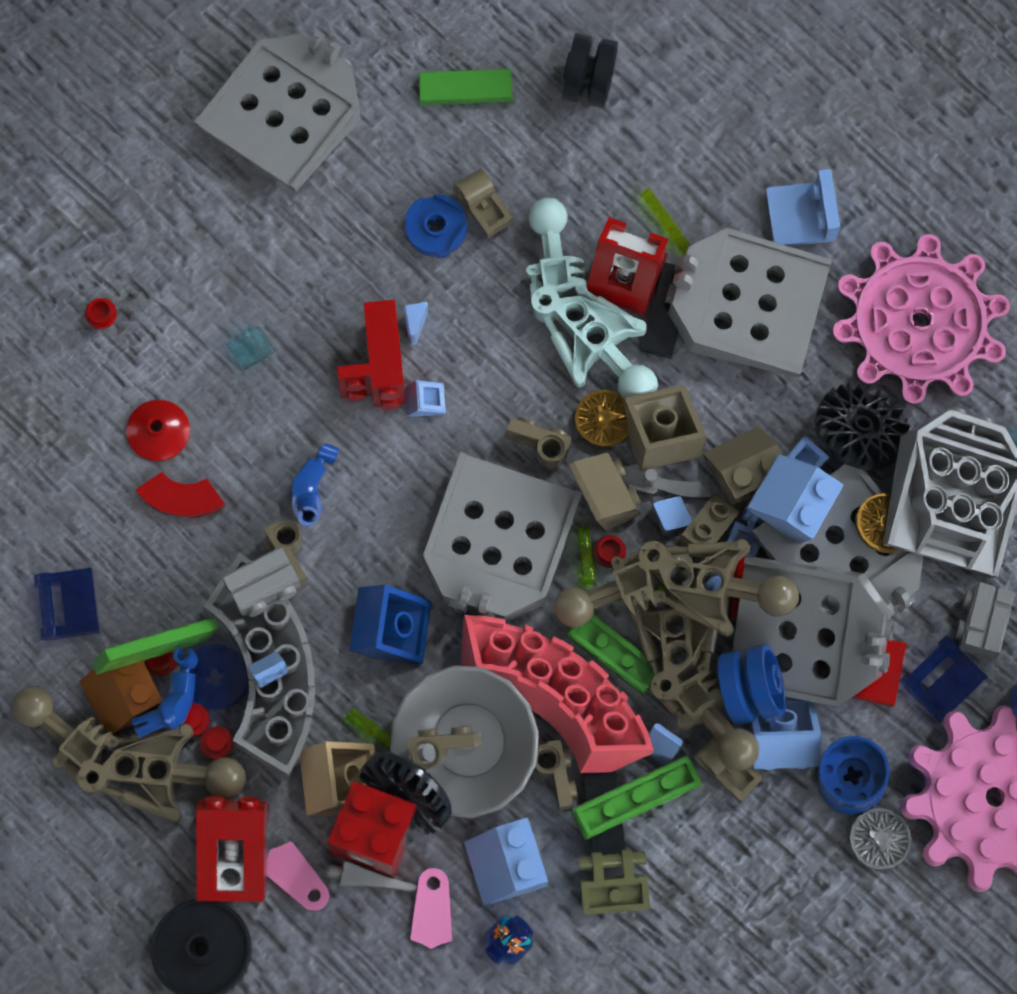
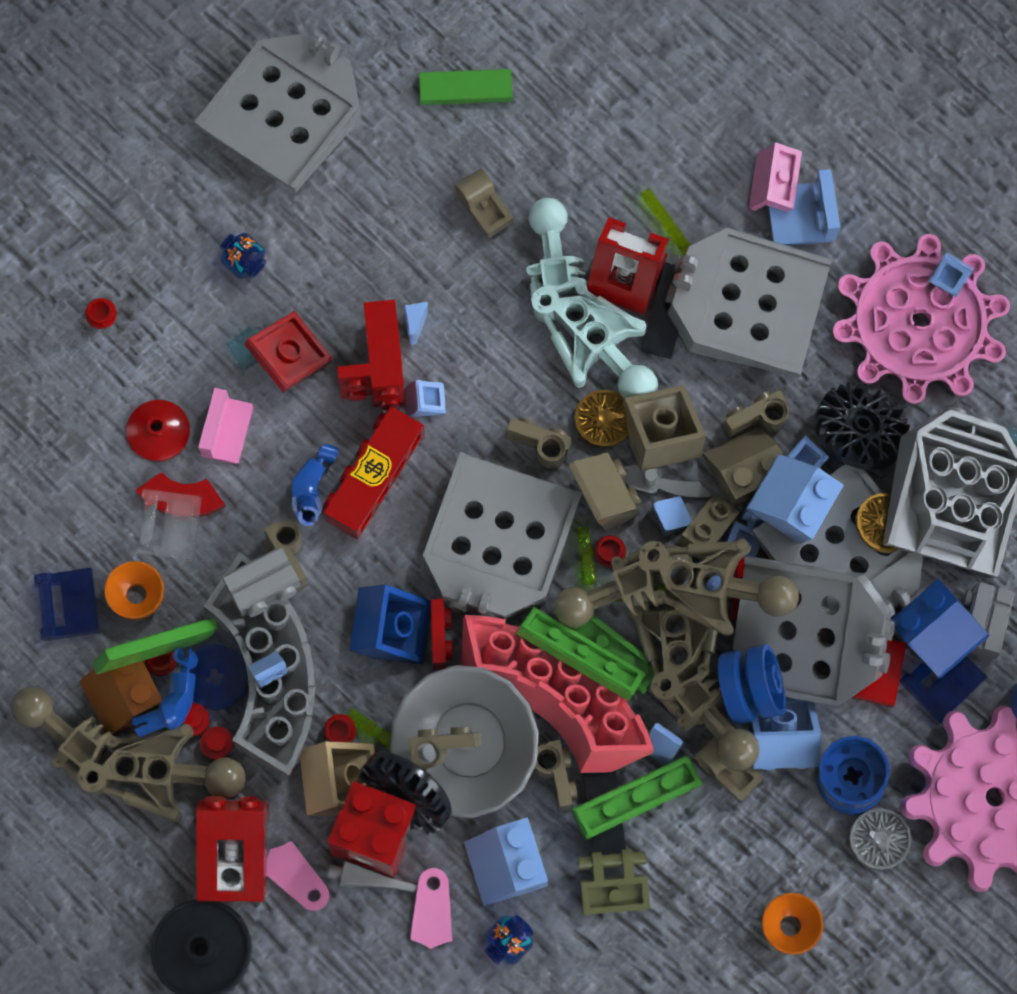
blue plate [405,194,467,259] -> none
black wheel [562,33,619,108] -> none
none -> orange piece [104,561,165,621]
none -> clear plate [135,489,202,561]
none -> bright pink panel [198,388,254,464]
none -> clear blue head [220,232,267,279]
none -> red tile [244,311,333,393]
none -> red brick [322,406,424,540]
none -> red plate [324,714,357,743]
none -> red plate [431,599,452,670]
none -> bright green tile [517,607,646,701]
none -> dark tan plate [722,390,789,439]
none -> bright pink panel [749,142,802,212]
none -> orange piece [762,893,824,955]
none -> blue slope [890,579,990,679]
none -> light blue slope [929,253,974,297]

